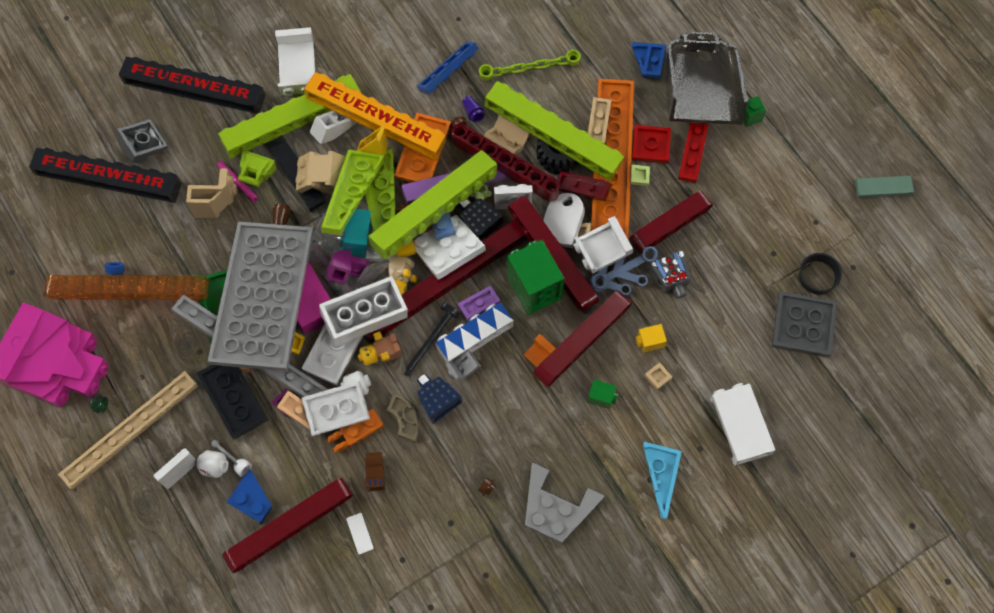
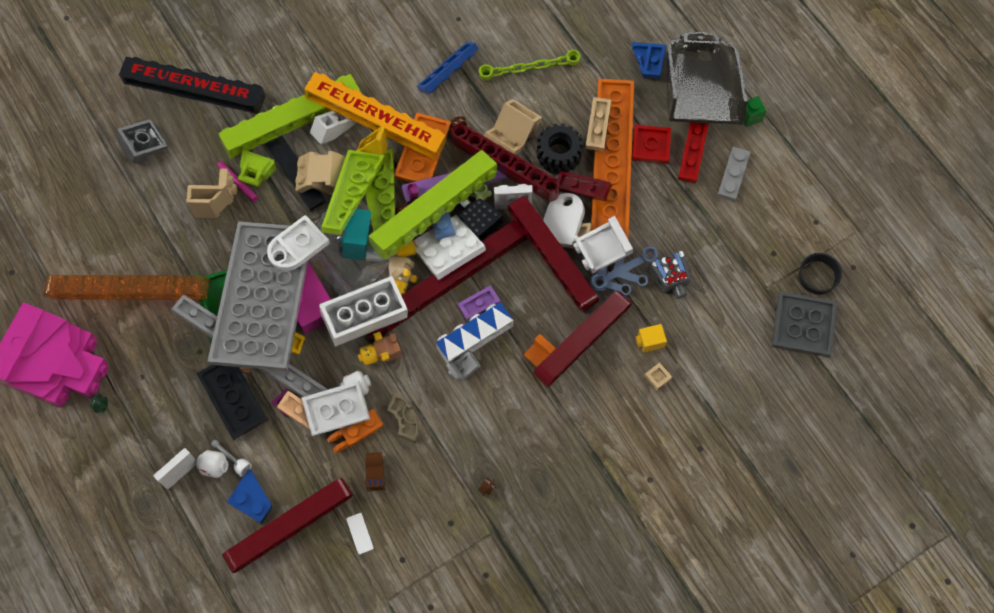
black brick [29,148,182,203] -> none
tan tile [58,371,198,490] -> none
blue tile [105,262,125,280] -> none
reddish brown cone [273,203,291,225] -> none
white panel [275,27,315,96] -> none
white plate [302,325,363,386] -> none
magenta brick [327,250,369,284] -> none
black piece [404,301,460,376] -> none
dark blue torso [417,374,463,424] -> none
dark purple cone [462,96,485,123] -> none
lime brick [484,81,624,181] -> none
green container [507,240,564,315] -> none
light grey wing [525,463,604,544] -> none
green brick [587,379,618,409] -> none
dark red beam [629,190,713,254] -> none
yellowish green plate [630,165,650,186] -> none
medium azure wing [643,442,682,520] -> none
white panel [710,383,775,466] -> none
sand green tile [855,176,914,198] -> none
none -> white tile [267,215,330,271]
none -> magenta tile [407,183,419,203]
none -> light grey plate [717,147,750,202]

